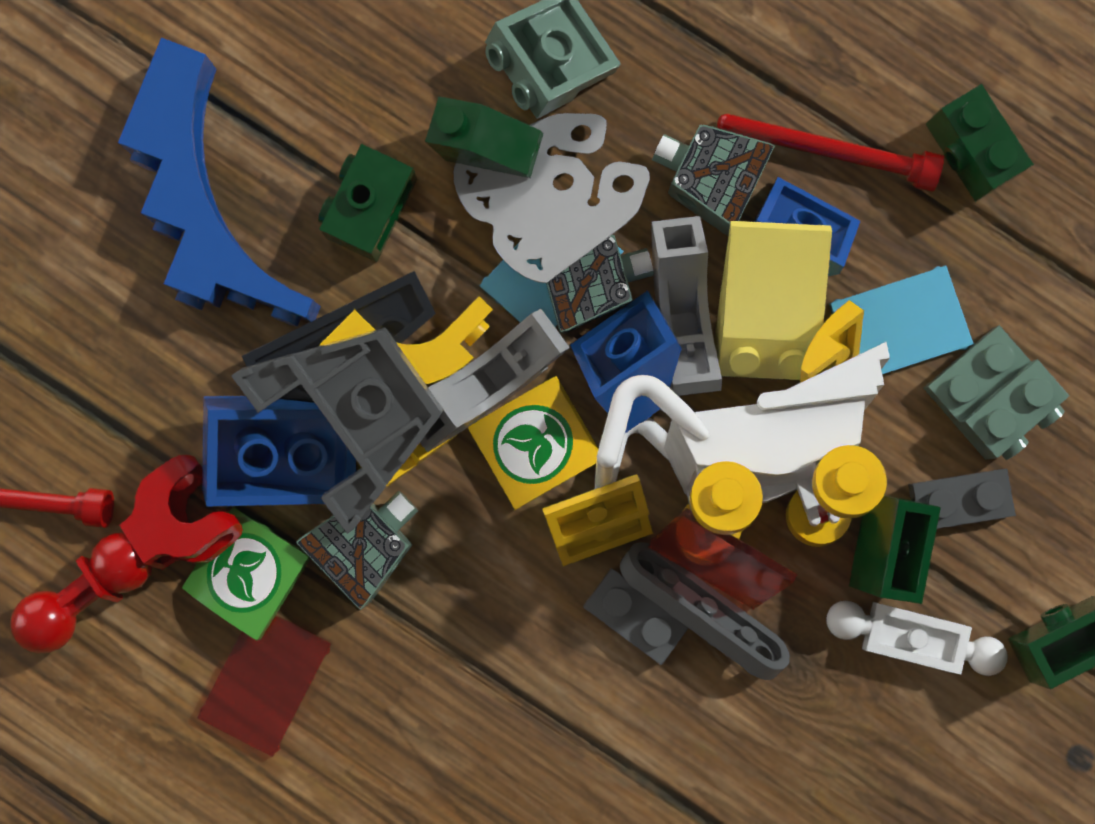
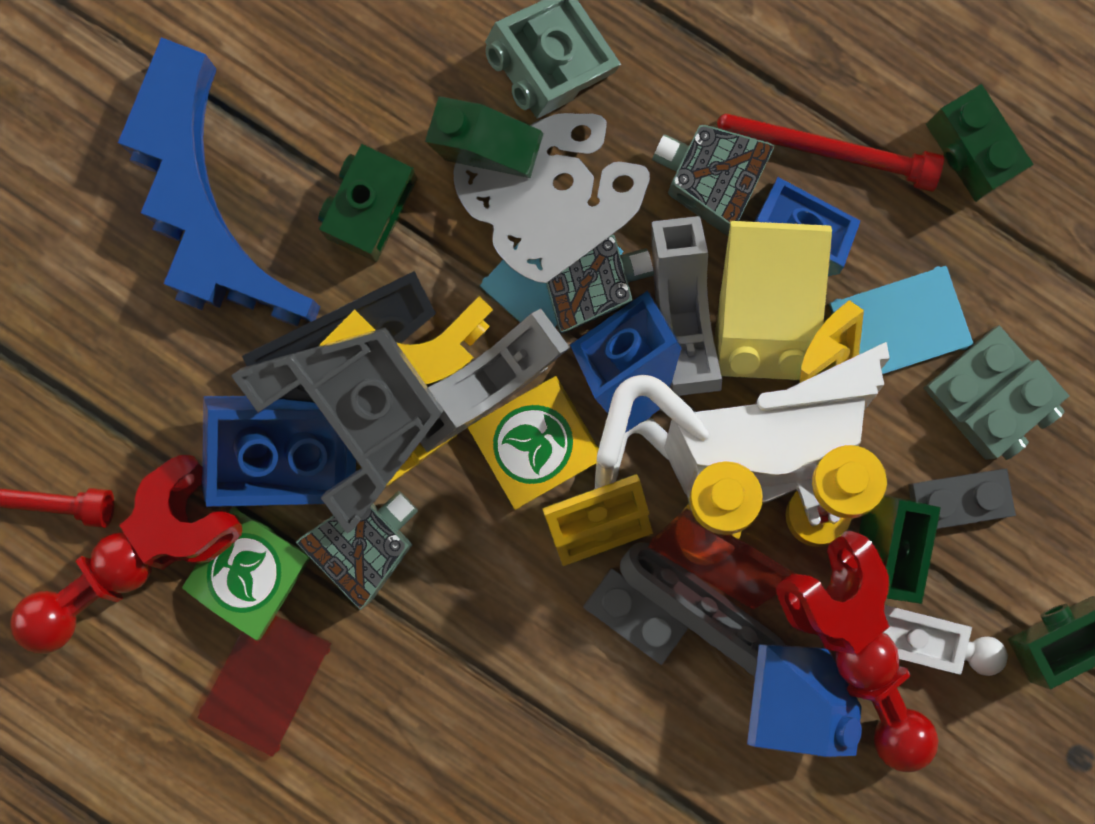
none -> blue slope [747,644,862,757]
none -> red piece [776,531,938,773]

